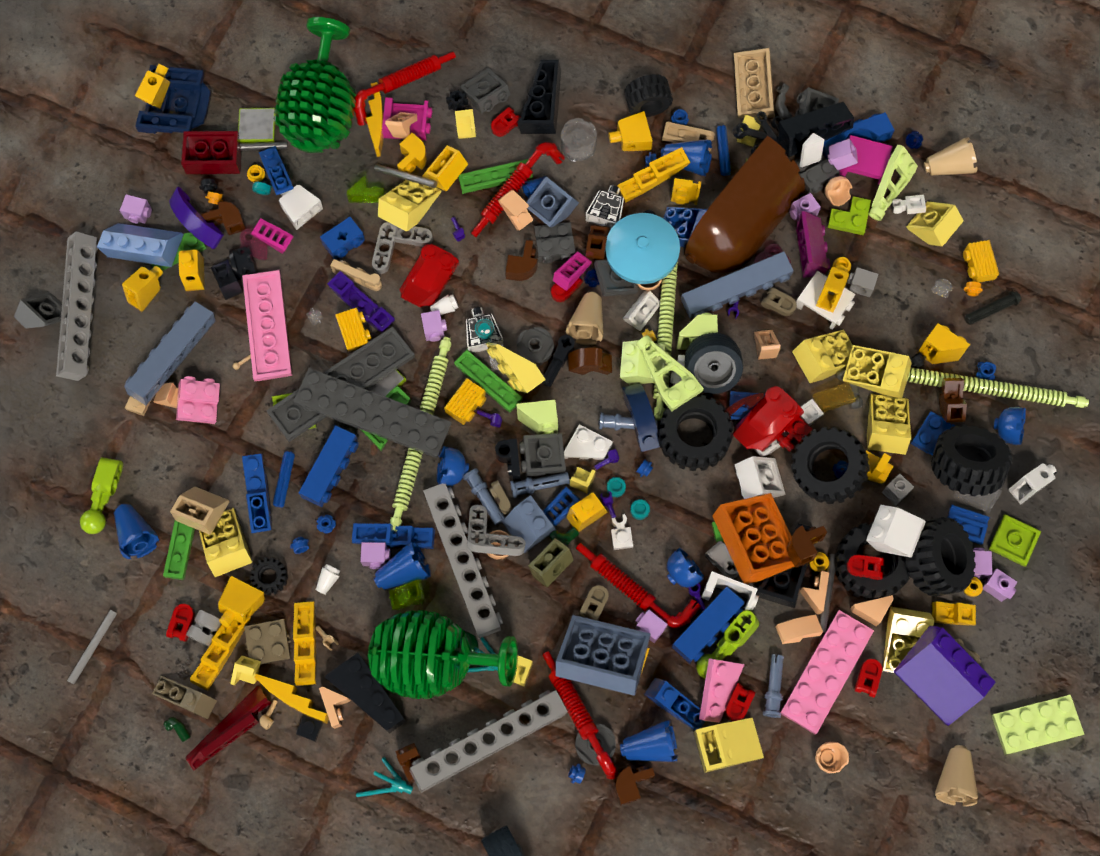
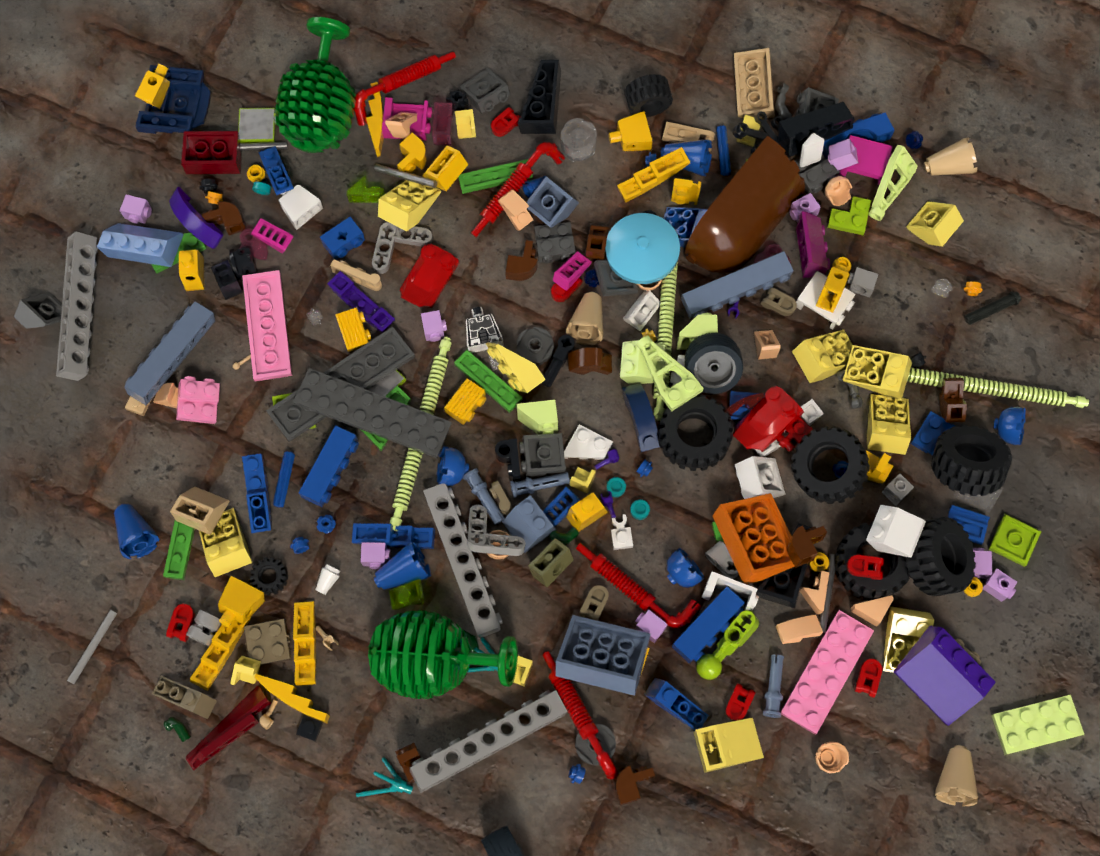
lime beam [80,457,123,534] -> none
yellow torso [122,266,163,312] -> none
light nougat slope [319,687,351,729] -> none
black wedge [324,653,406,734] -> none
white cone [430,294,459,315] -> none
dark purple hand [451,217,465,242] -> none
teal tile [475,319,494,339] -> none
dark purple hand [477,409,502,427] -> none
torso [586,185,624,229] -> none
sand blue pin [599,412,657,431] -> none
blue cone [620,720,678,762] -> none
blue plate [671,109,689,125] -> none
dark purple hand [689,583,706,611] -> none
bright pink wing [699,658,745,723] -> none
clear yellow plate [812,382,856,412] -> none
white plate [892,195,926,214] -> none
yellow slope [917,323,970,364] -> none
yellow slope [932,601,976,626] -> none
yellow brick [963,240,999,282] -> none
blue plate [976,361,996,381] -> none
white torso [1008,463,1057,505] -> none
none -> clear pink brick [432,102,454,146]

